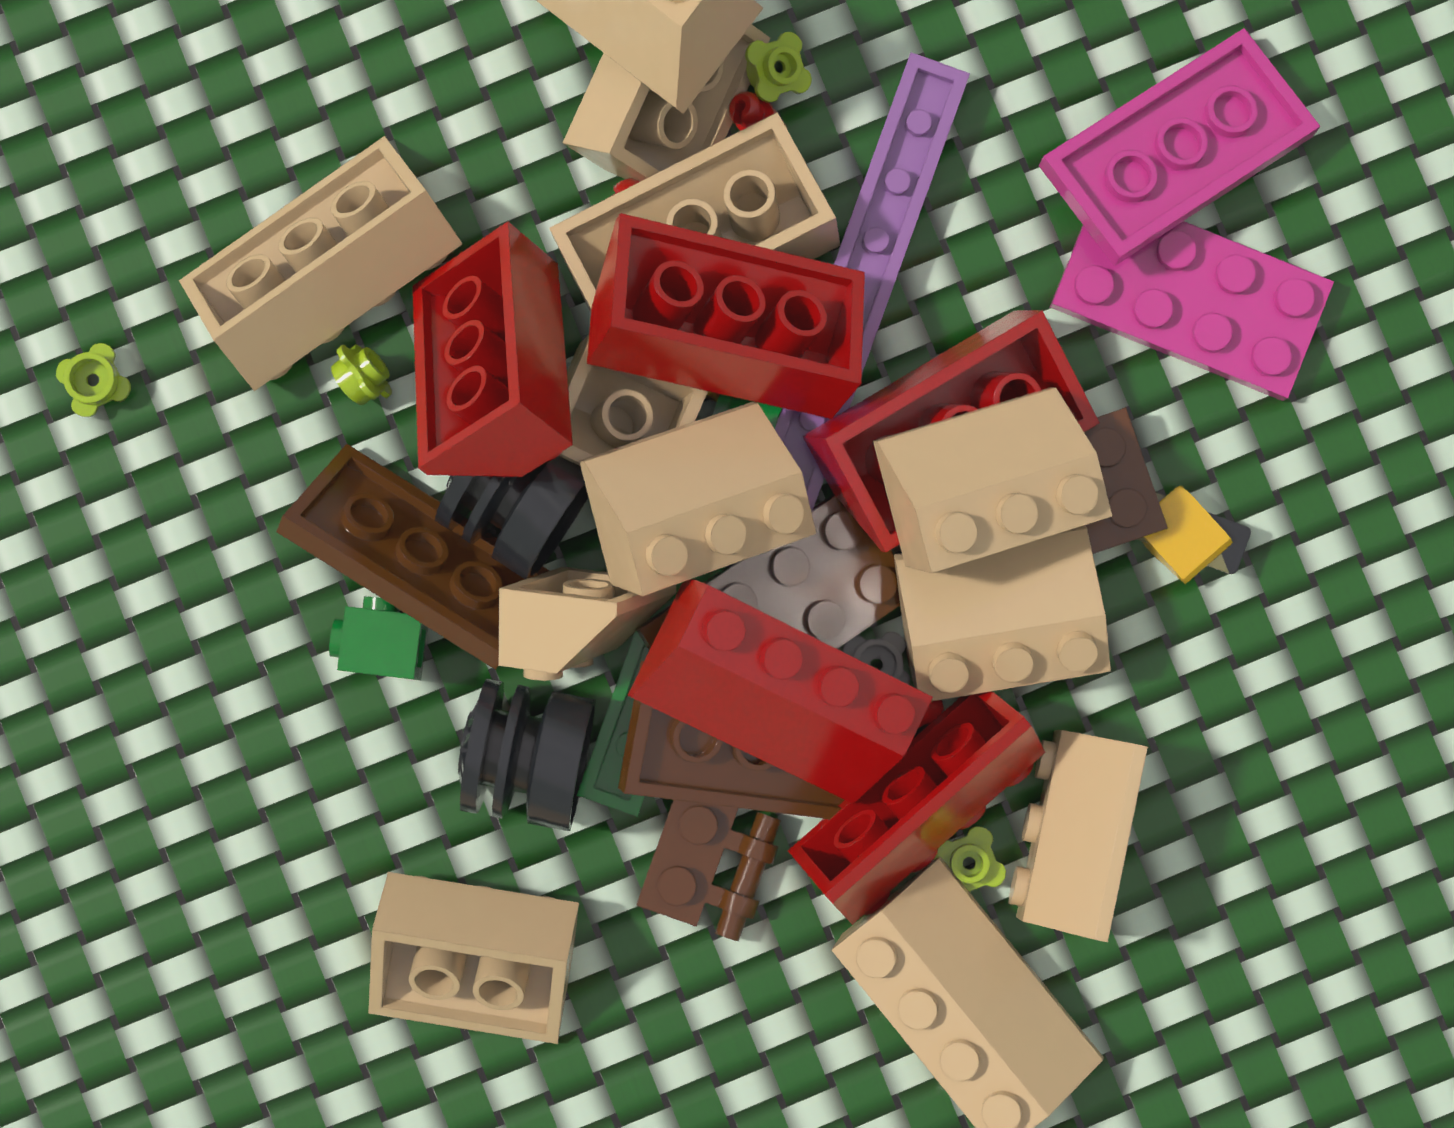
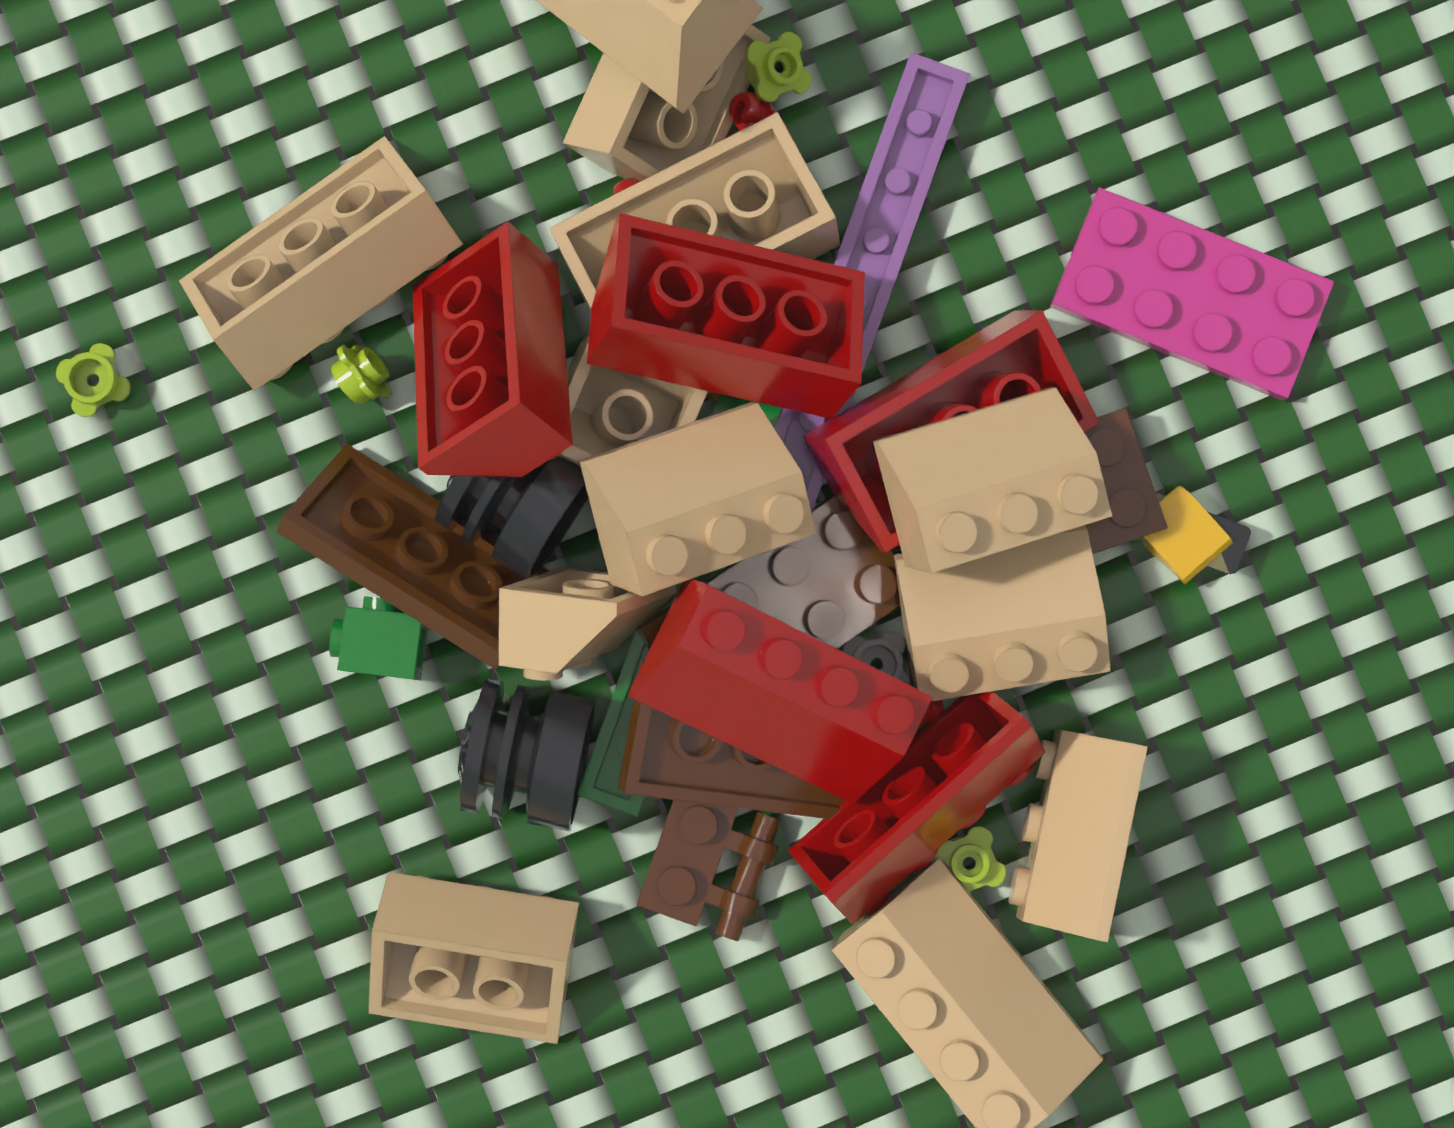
dark pink plate [1039,28,1320,266] -> none

